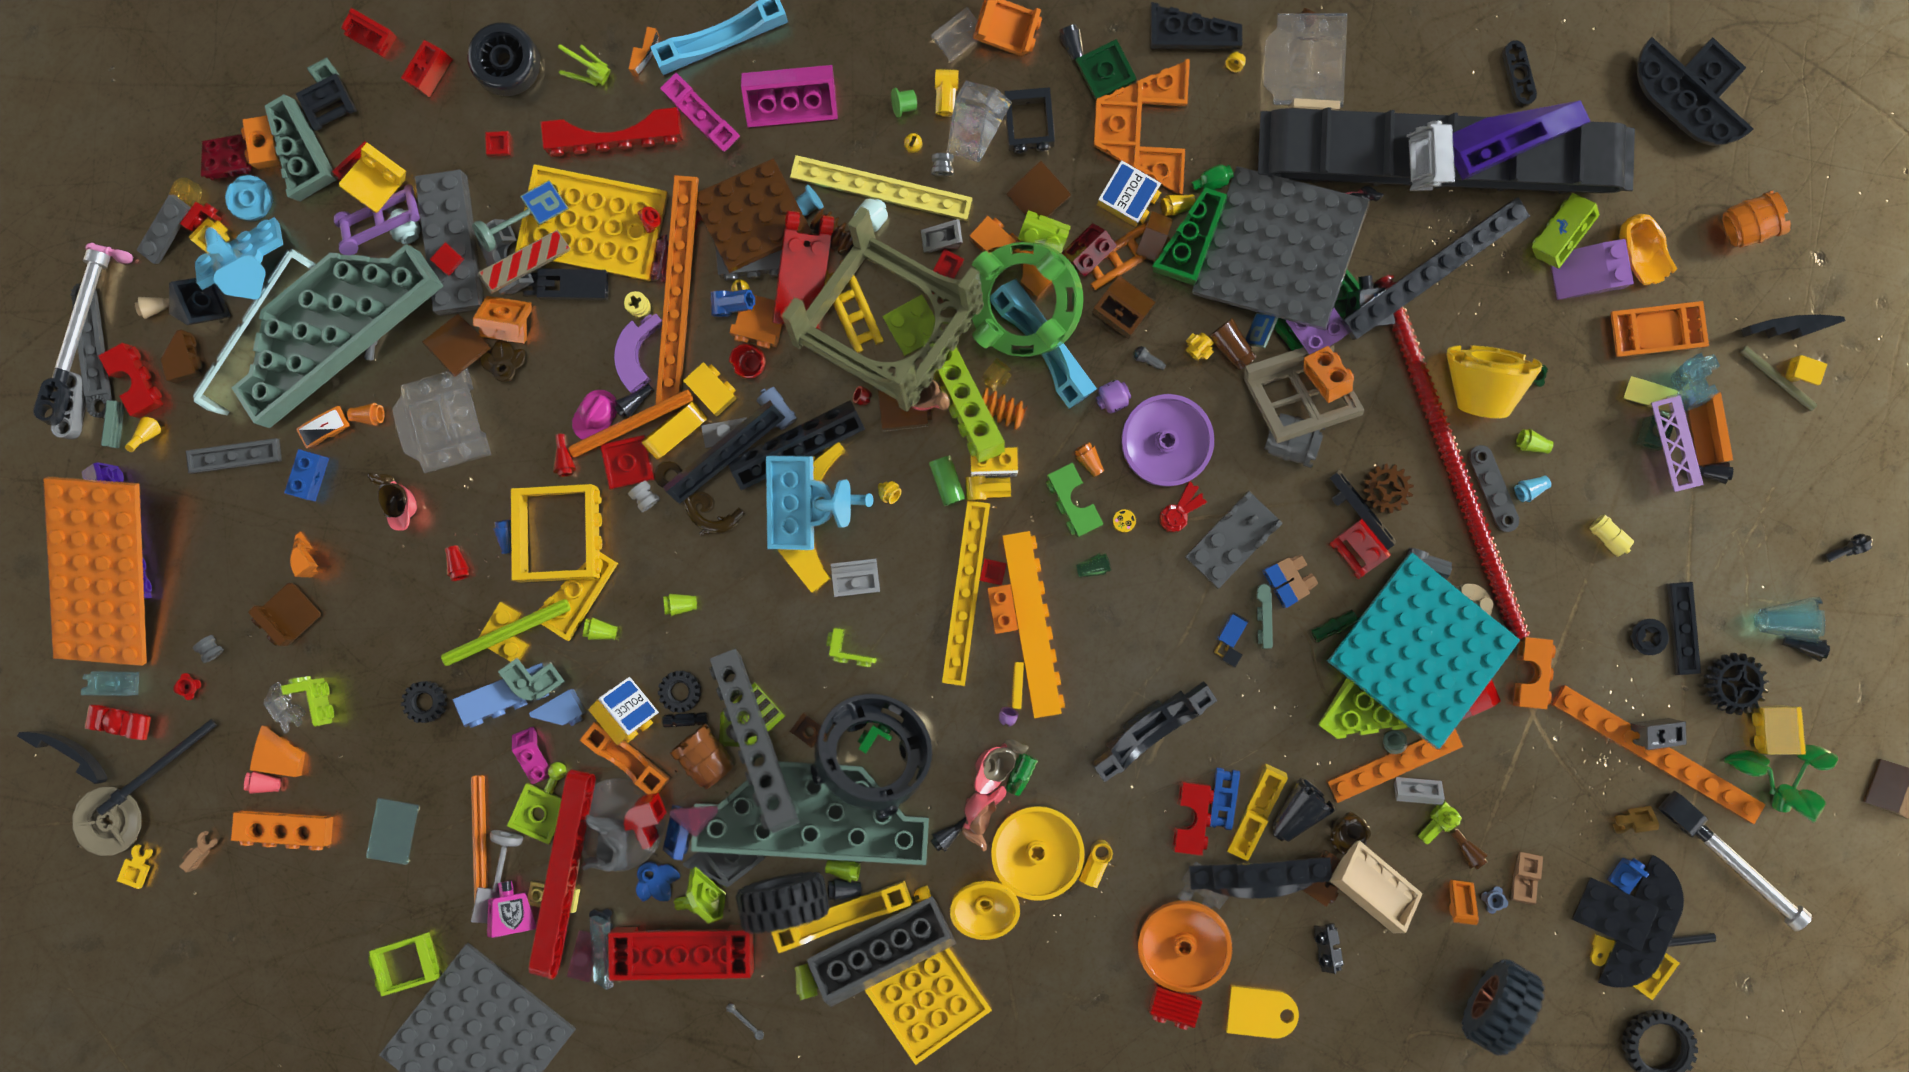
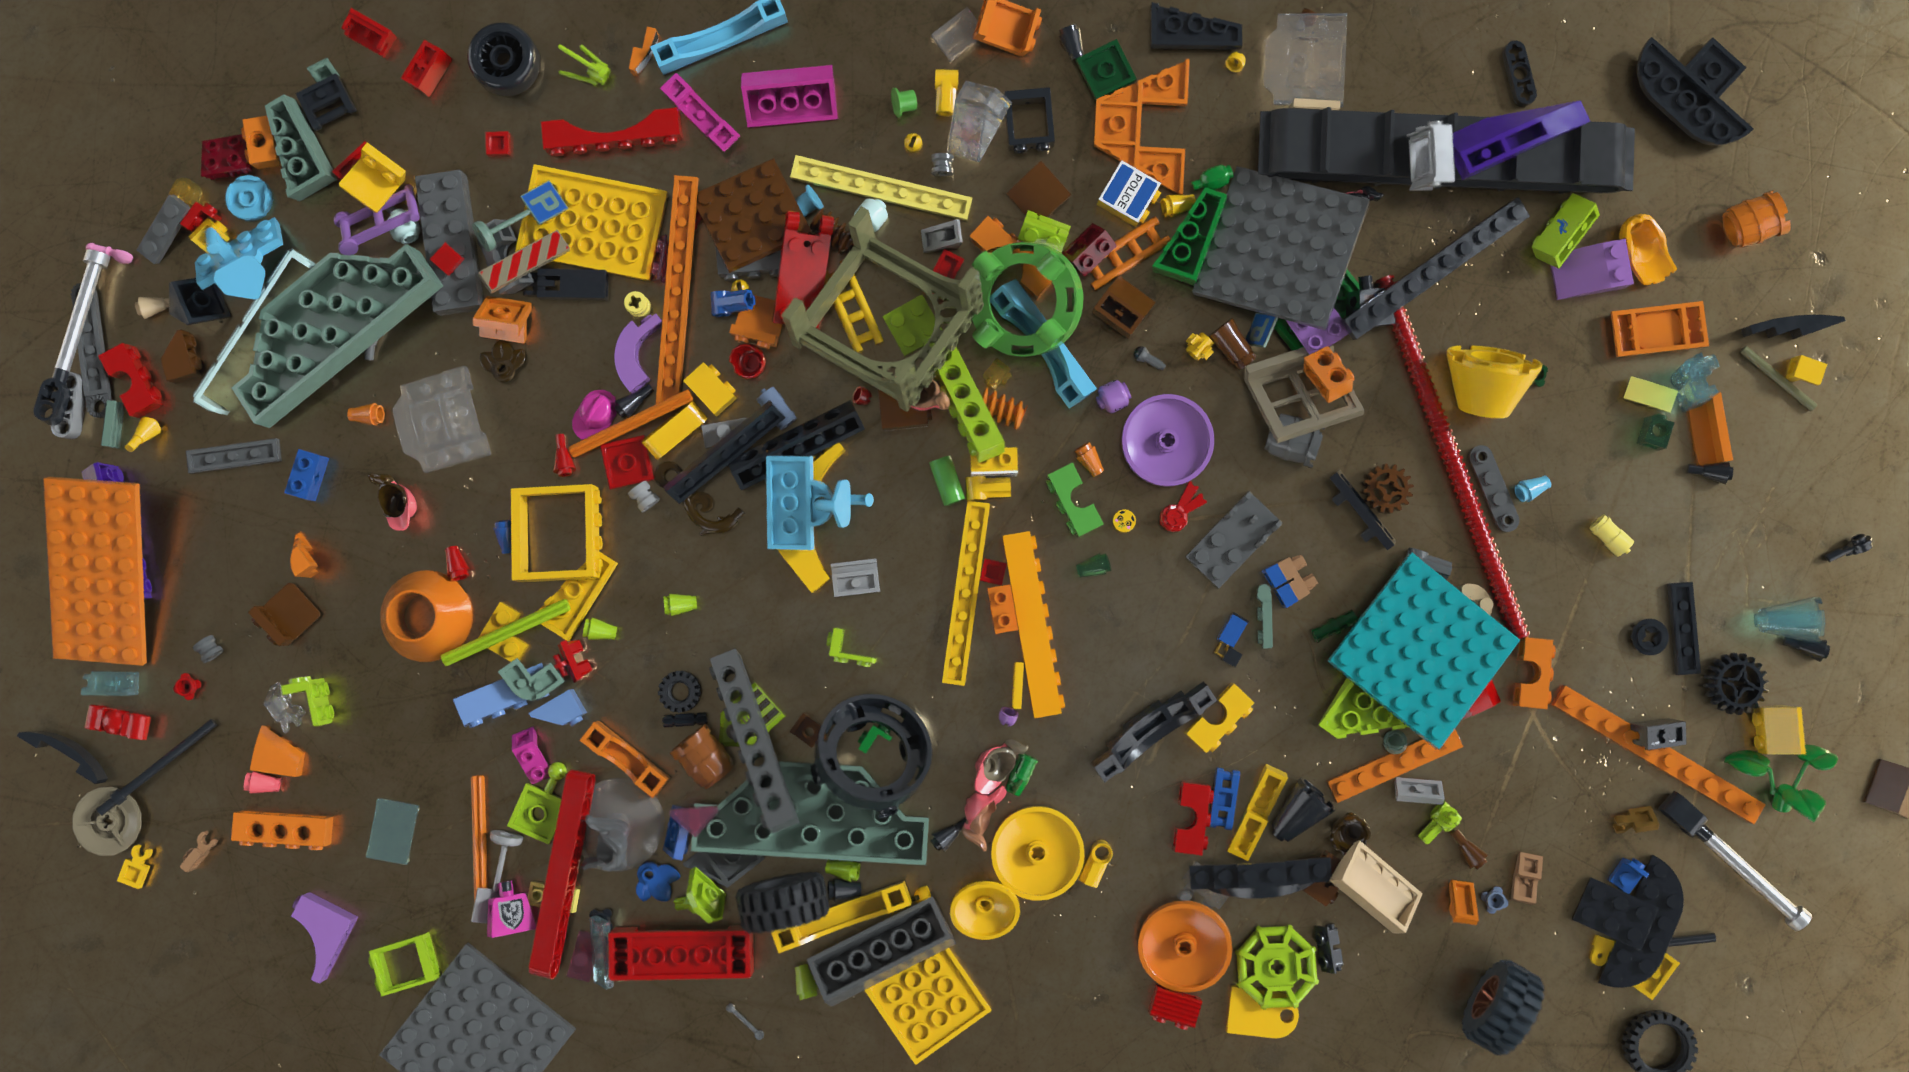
slope [296,406,350,449] -> none
black tyre [401,681,447,723] -> none
reddish brown slope [422,314,491,377] -> none
piece [588,677,659,745] -> none
red brick [624,792,667,849] -> none
red plate [637,206,661,233] -> none
yellow plate [878,481,902,504] -> none
reddish brown slope [1136,211,1173,261] -> none
red plate [1329,519,1391,579] -> none
lime cone [1516,429,1553,454] -> none
lavender fence [1651,394,1703,492] -> none
none -> medium lavender arch [291,892,358,983]
none -> orange cone [380,570,473,662]
none -> red hips [553,640,592,683]
none -> yellow arch [1184,683,1254,753]
none -> lime plate [1235,924,1319,1010]

